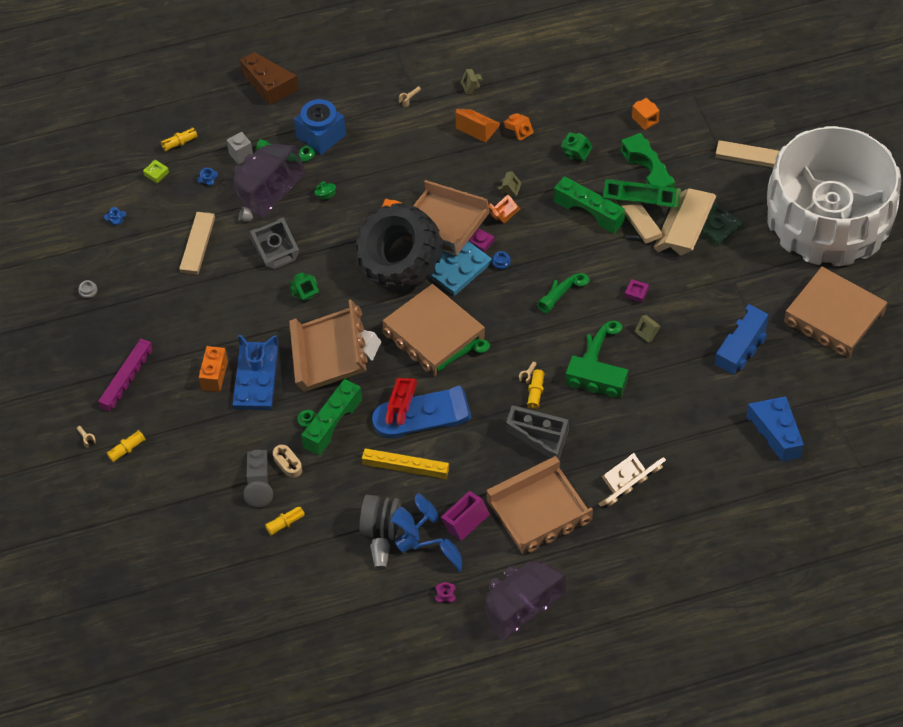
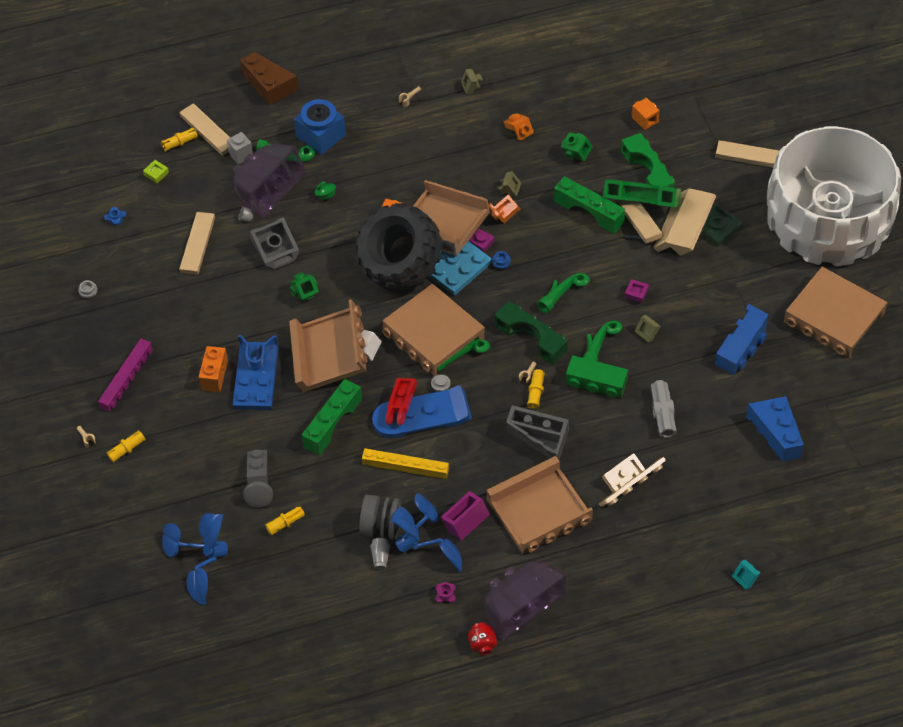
blue plate [197,168,218,186] -> none
tan beam [273,445,302,478] -> none
green plate [298,410,316,429] -> none
orange slope [455,109,500,143] -> none
none -> blue plant [162,513,228,605]
none -> tan tile [180,103,230,156]
none -> light grey plate [431,375,451,392]
none -> red head [468,622,497,655]
none -> dark green arch [494,301,568,366]
none -> light grey piece [651,380,676,438]
none -> teal tile [732,560,760,590]

